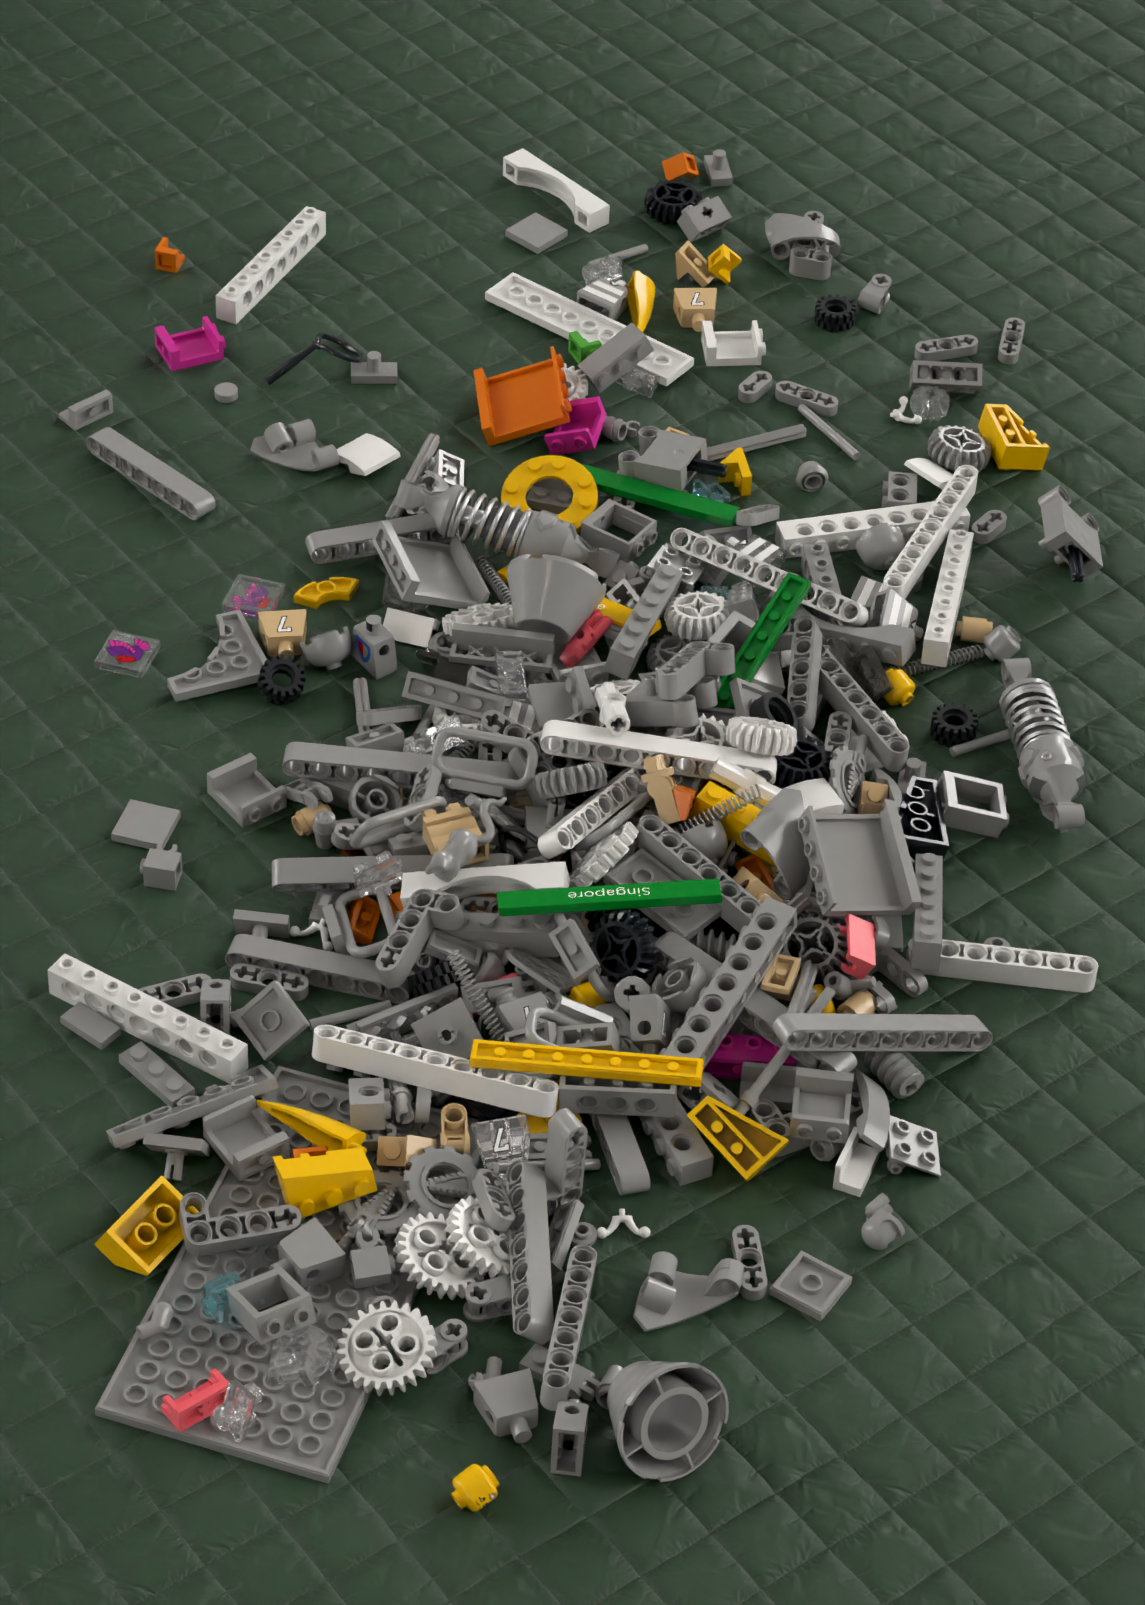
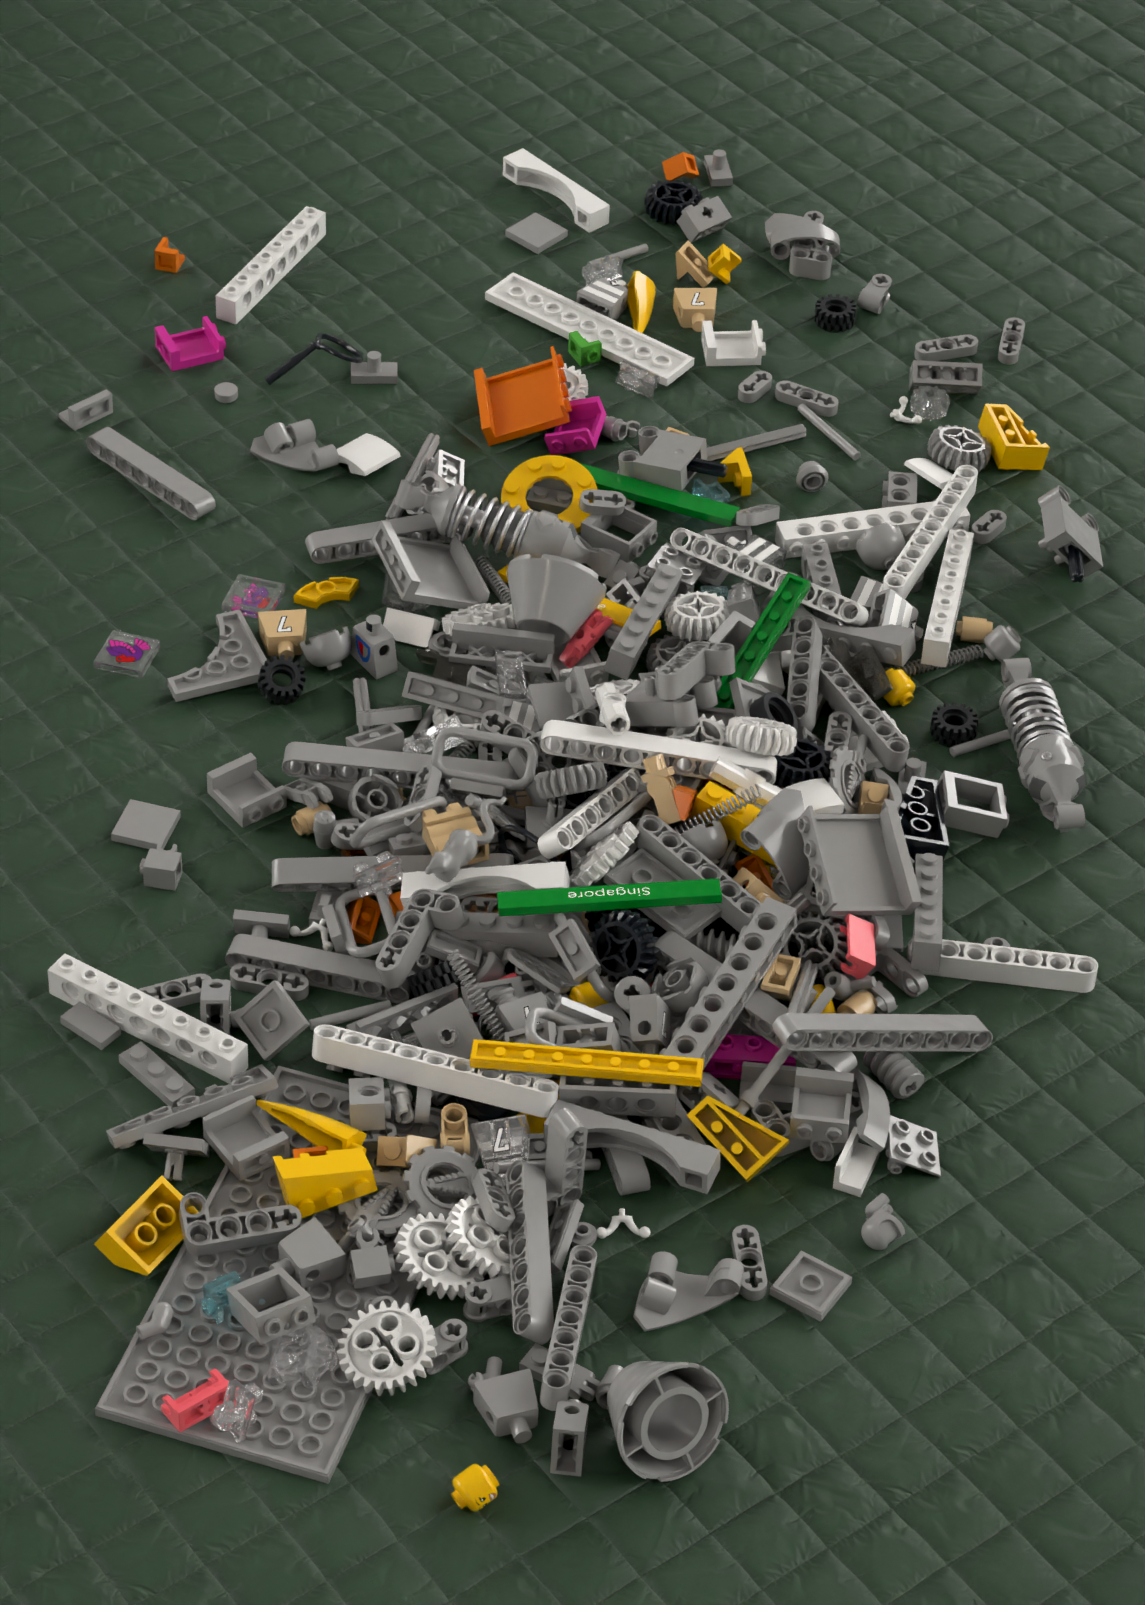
light grey brick [577,322,654,393] -> none
none -> light grey arch [544,1099,720,1194]
none -> light grey beam [579,489,626,516]

